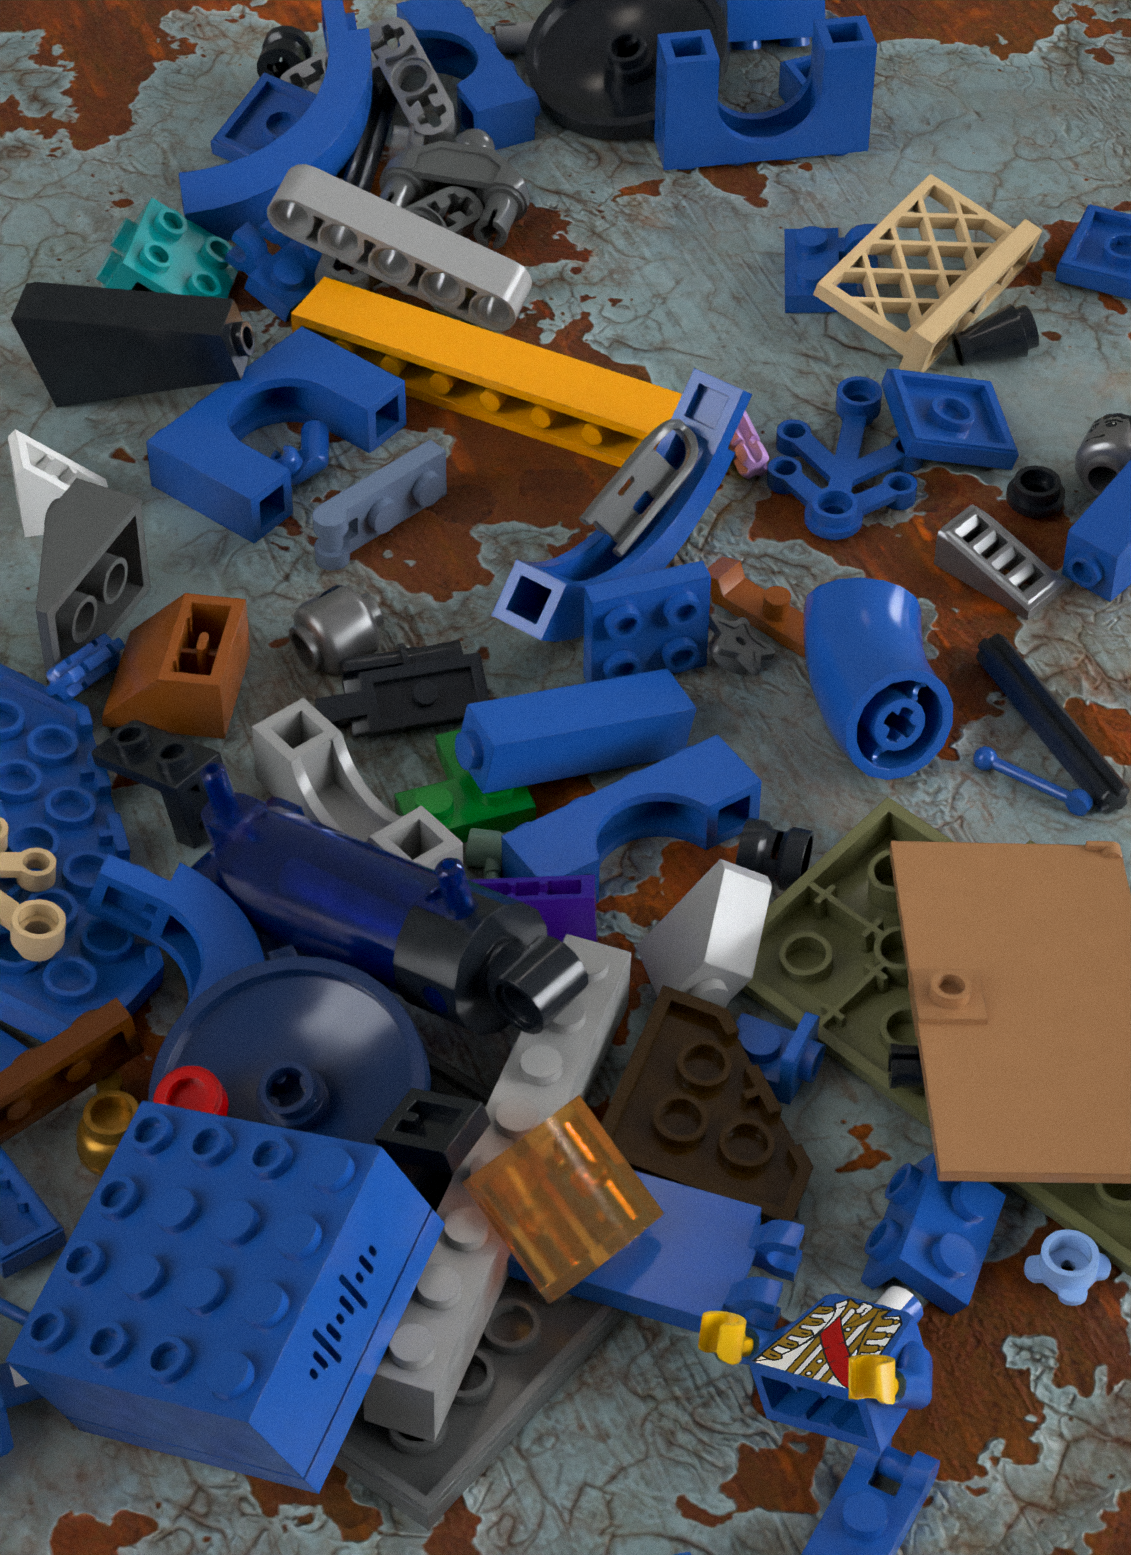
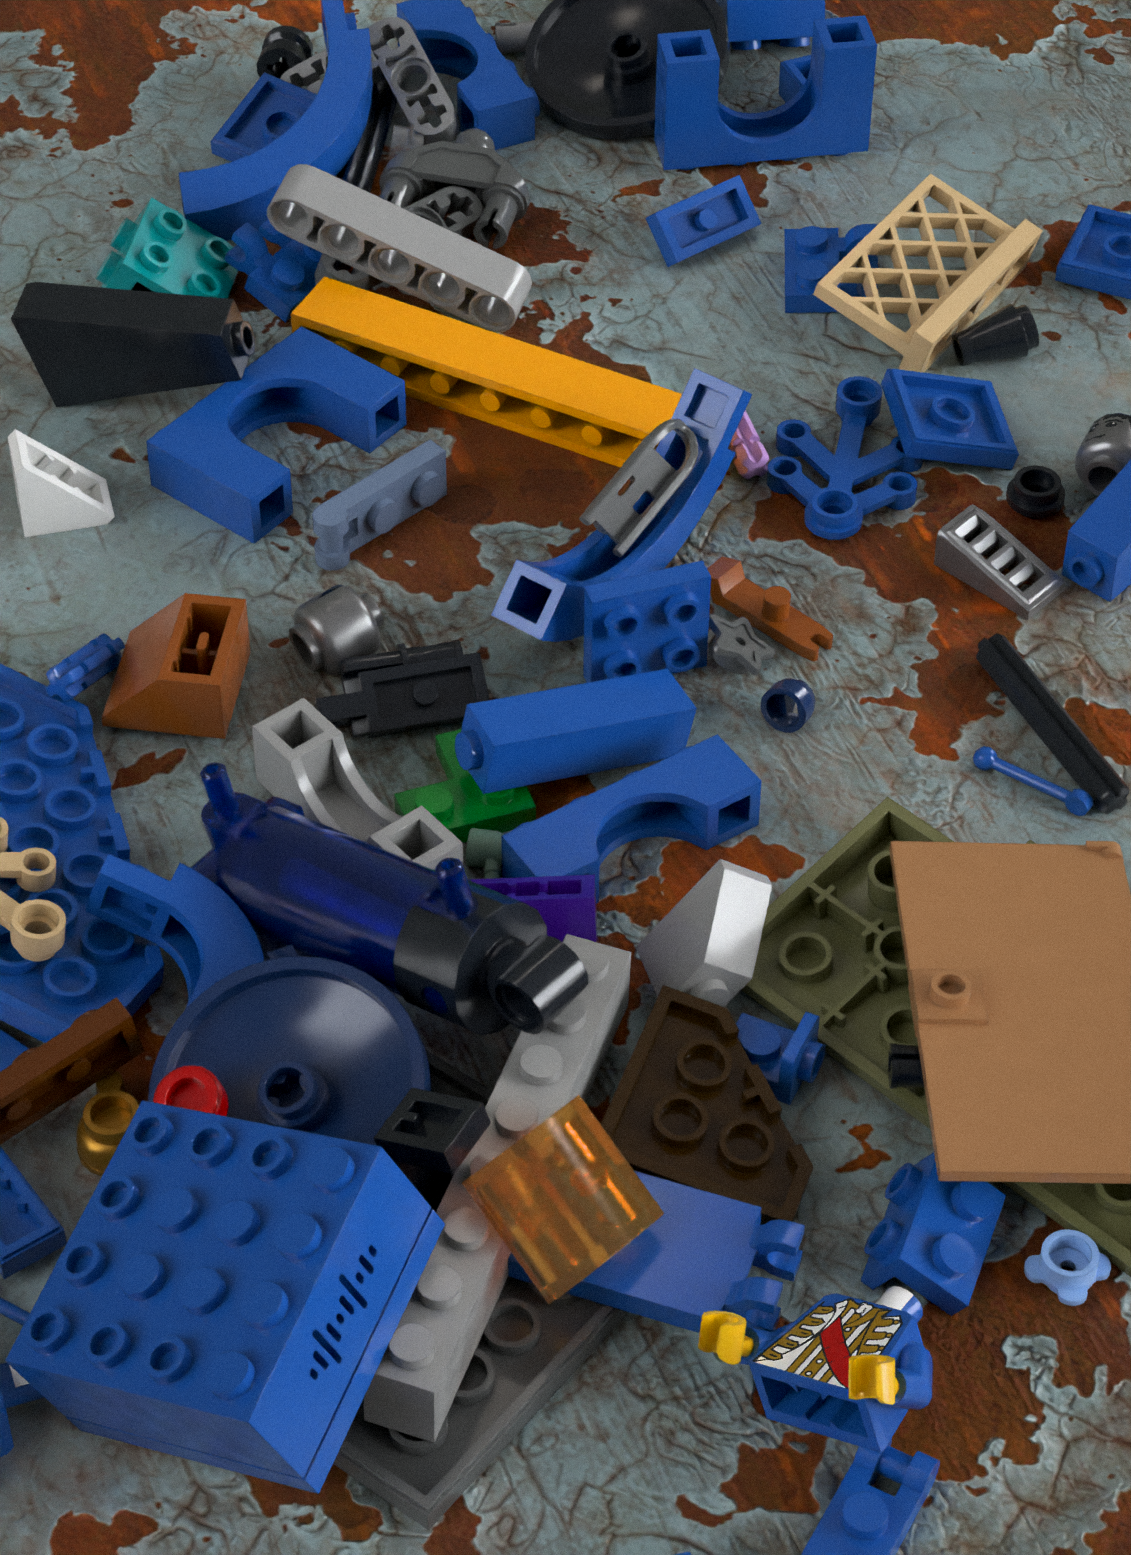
dark grey slope [36,478,151,685] -> none
black bracket [91,720,239,849] -> none
blue arm [270,420,329,486] -> none
black wheel [735,817,814,891] -> none
blue brick [803,577,953,780] -> none
none -> blue plate [645,175,762,267]
none -> dark blue hinge [761,678,816,733]

